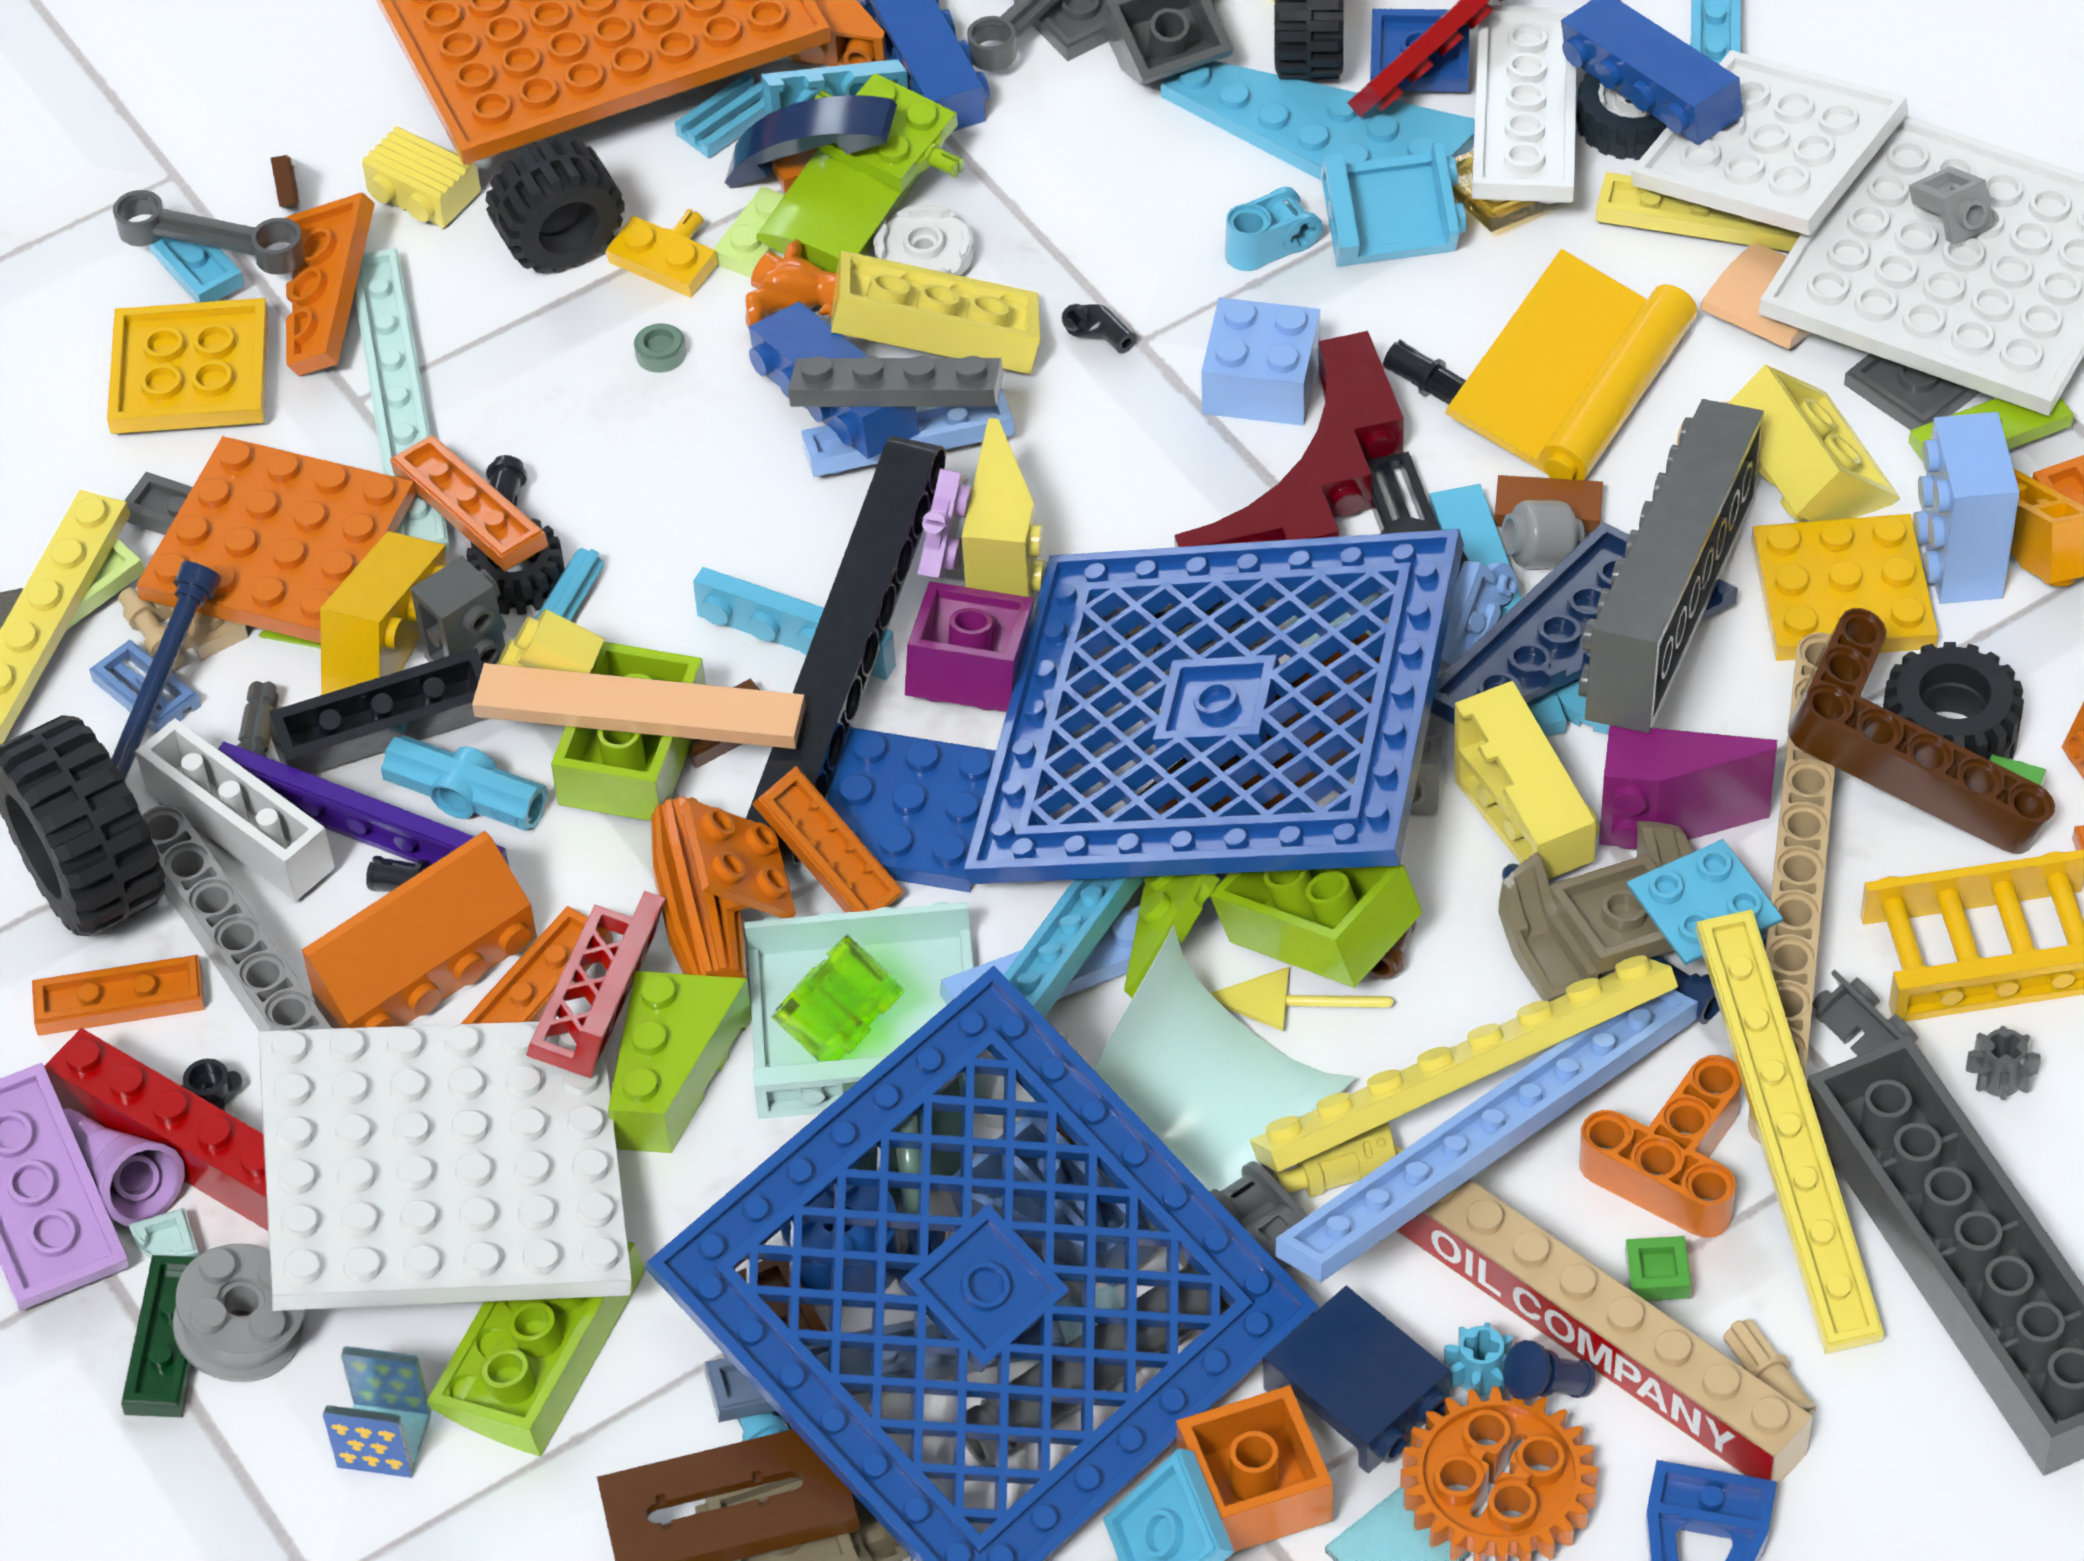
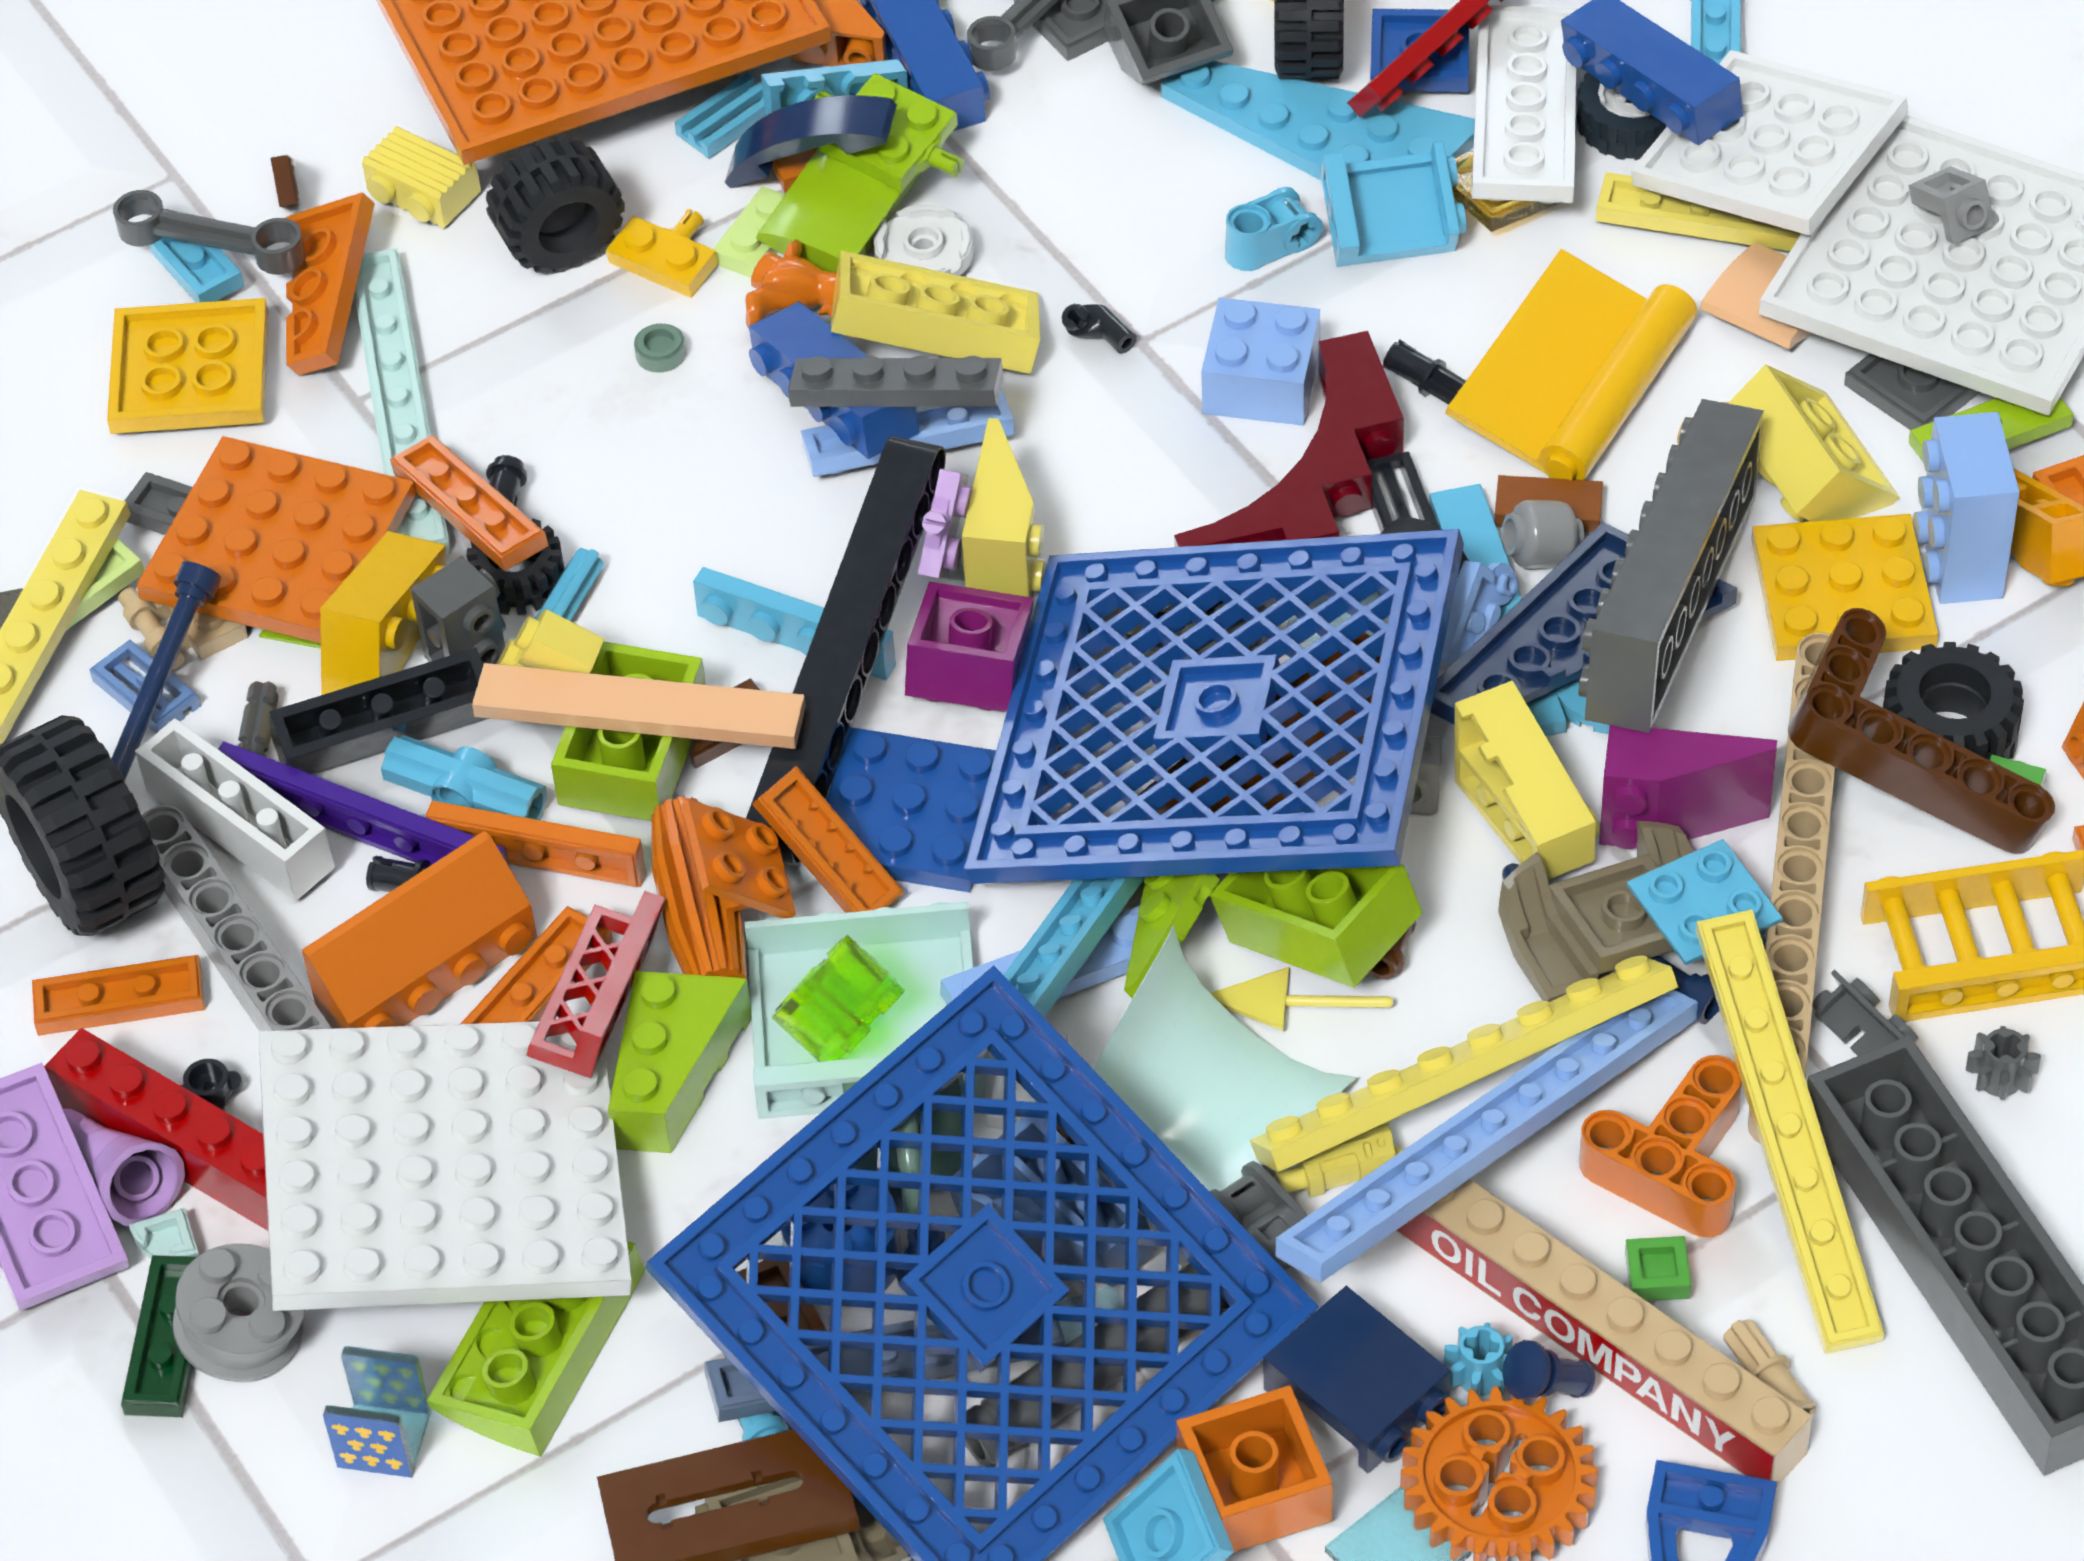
none -> orange tile [425,801,646,887]

